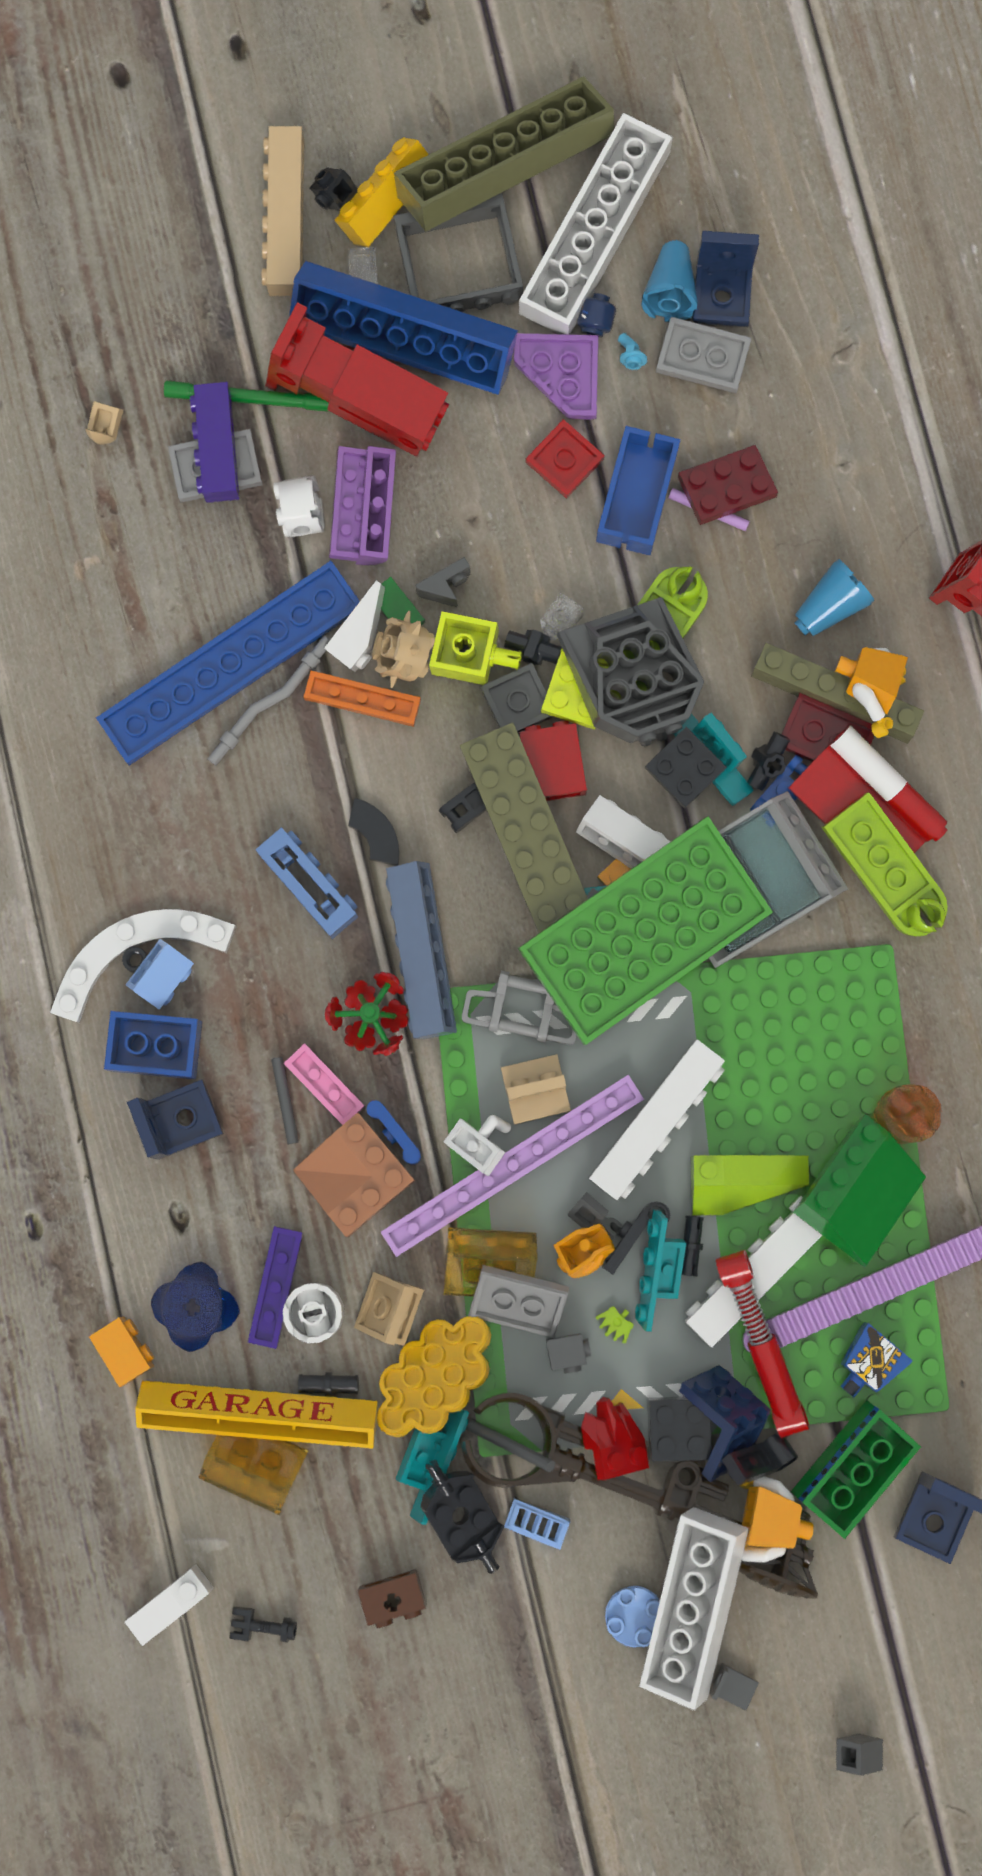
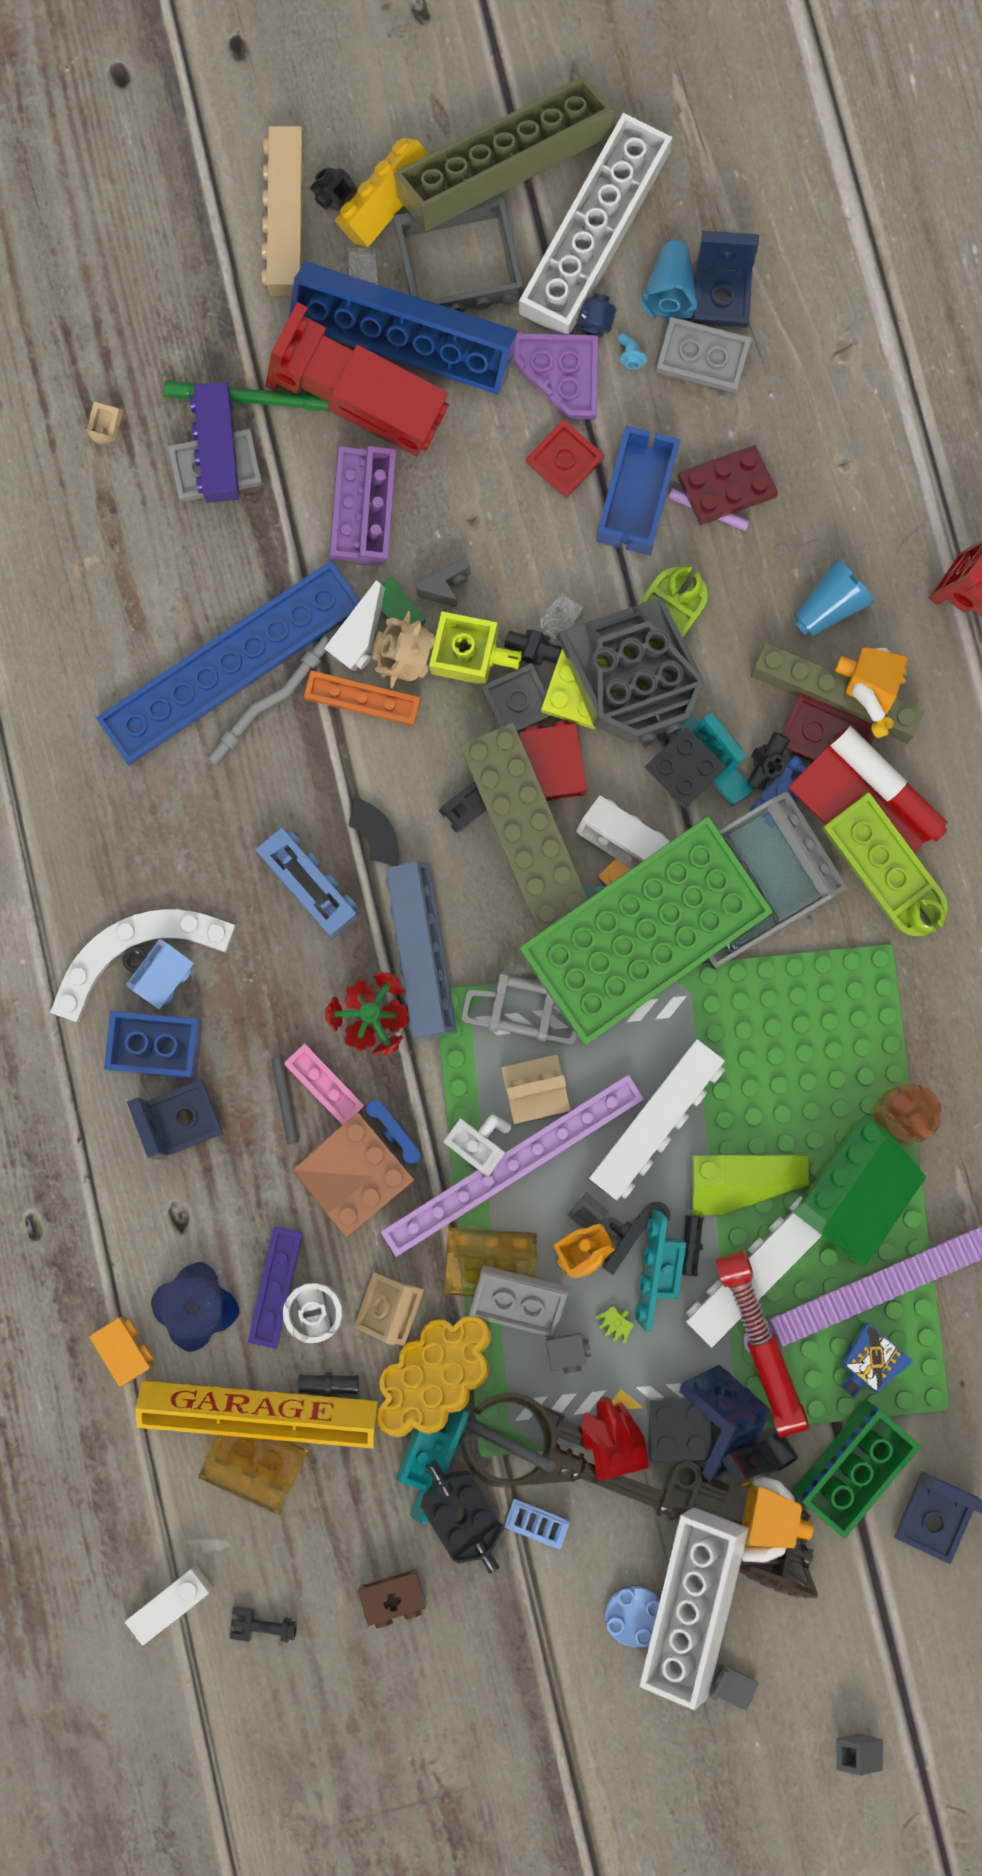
white brick [273,475,325,538] -> none

